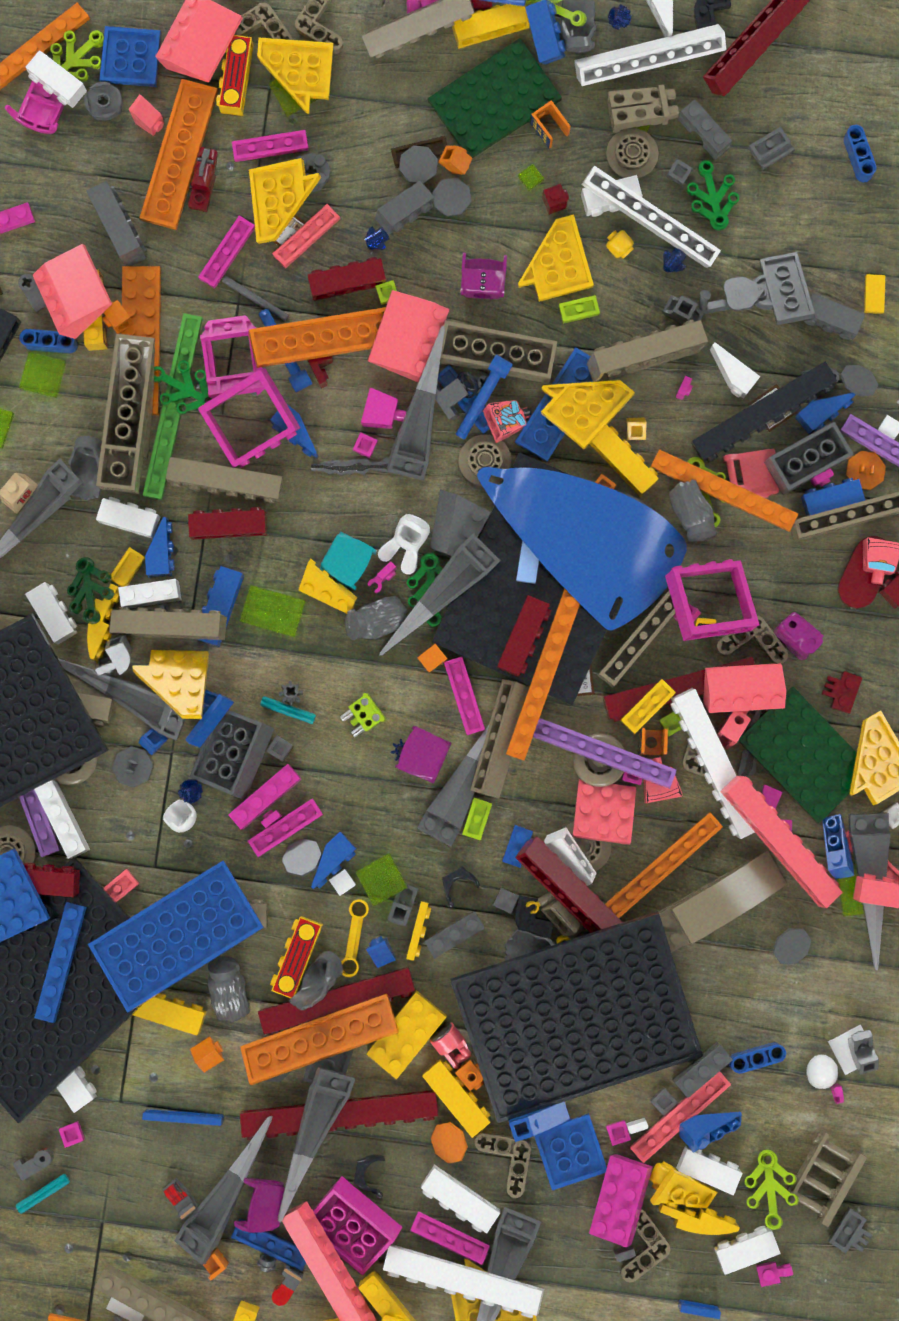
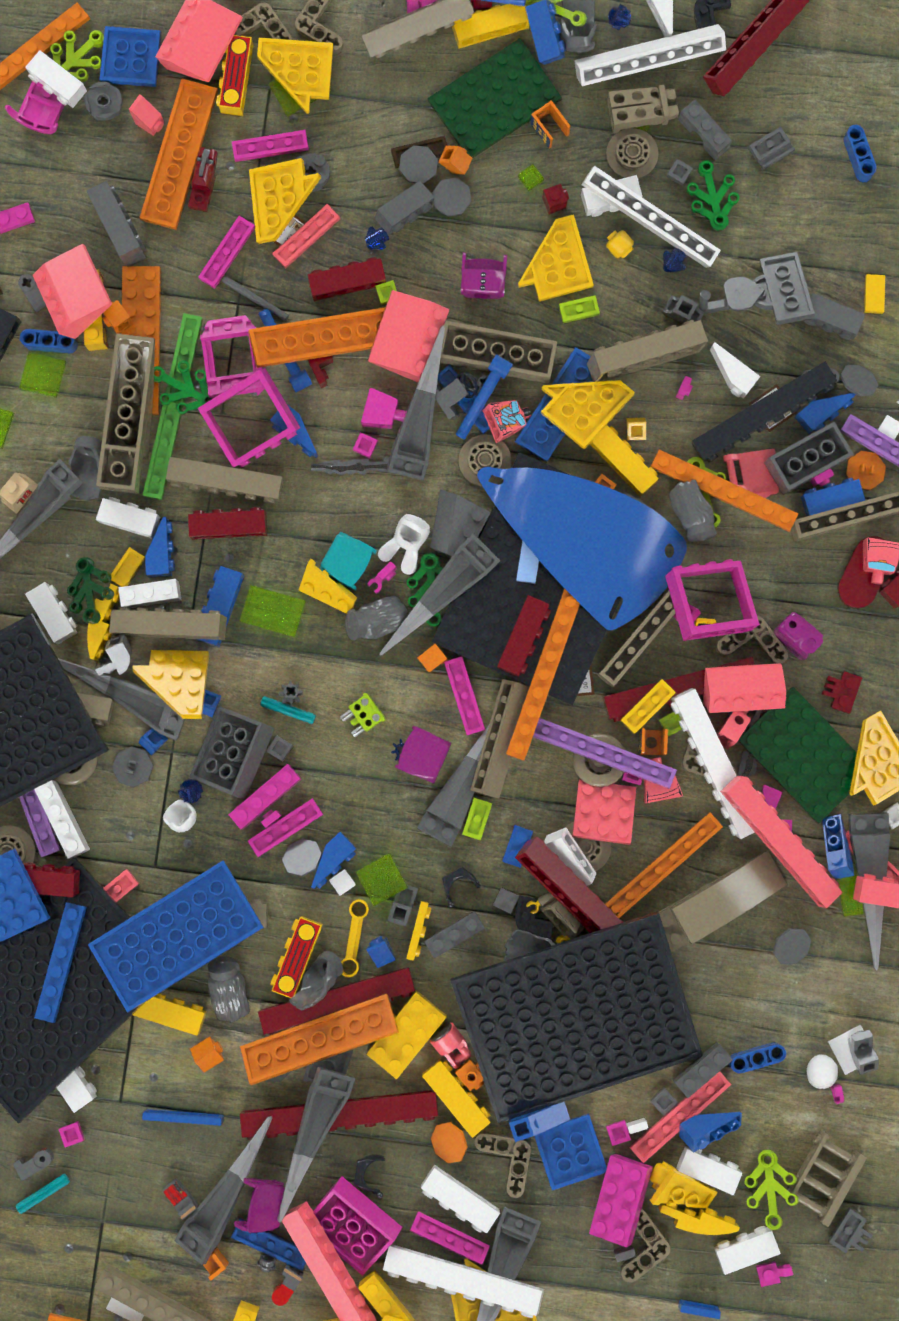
blue tile [185,694,234,748] -> none

